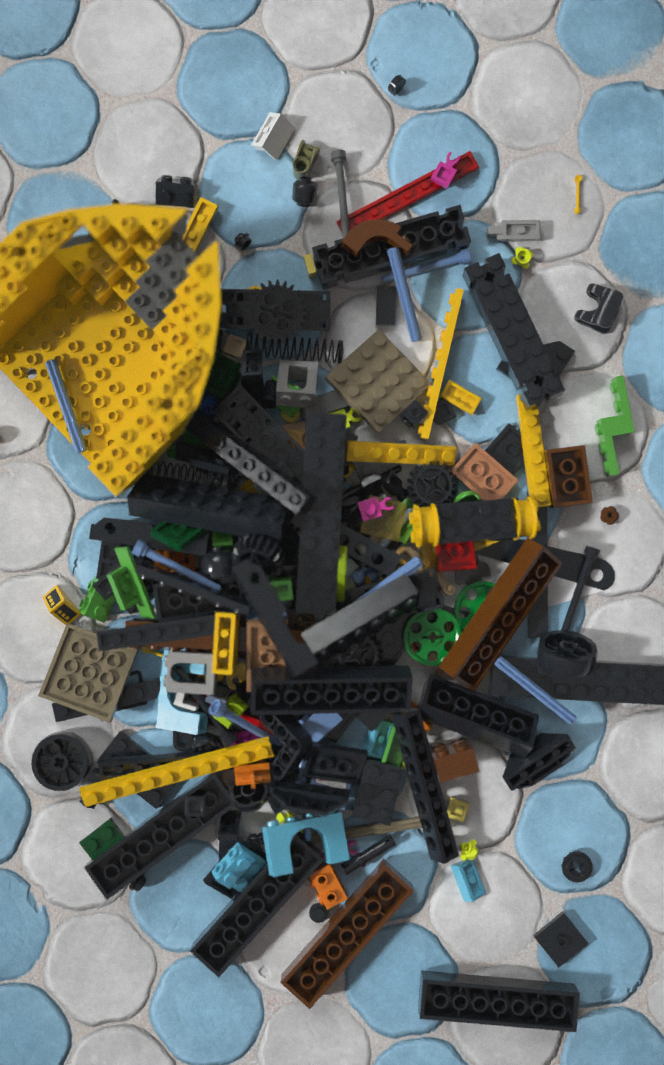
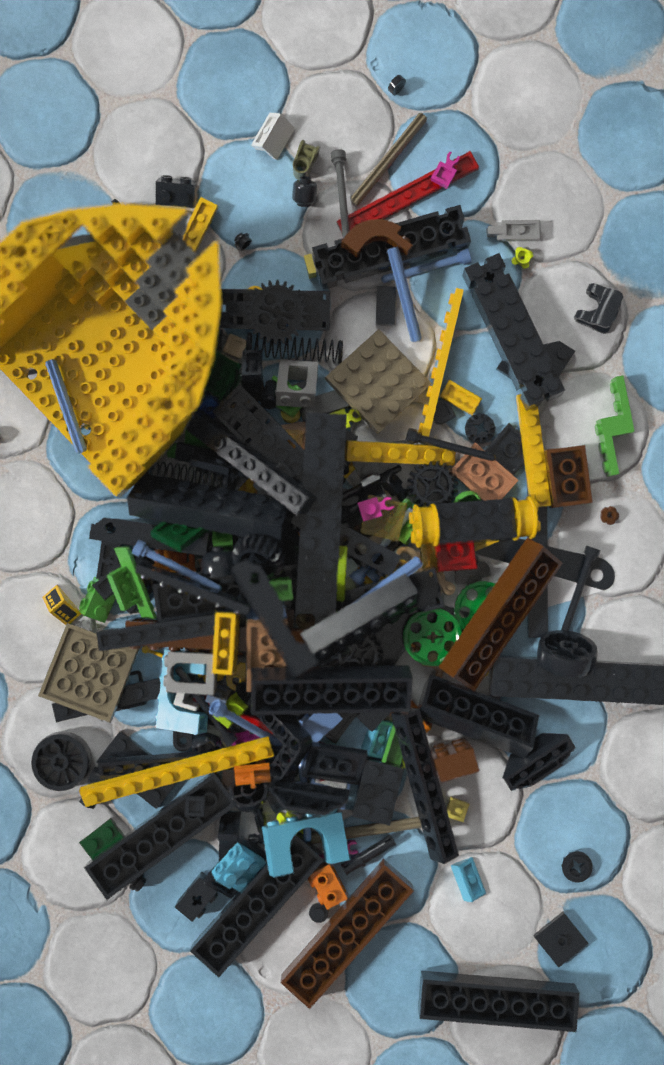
black bracket [401,400,428,429] -> none
neon yellow plate [460,839,479,861] -> none
medium blue axle [495,657,576,724] -> none
yellow hinge [574,175,582,214] -> none
none -> black brick [175,871,219,922]
none -> black axle [253,807,267,843]
none -> dark tan axle [350,113,427,206]
none -> black piece [405,428,496,461]
none -> black gear [465,413,496,444]

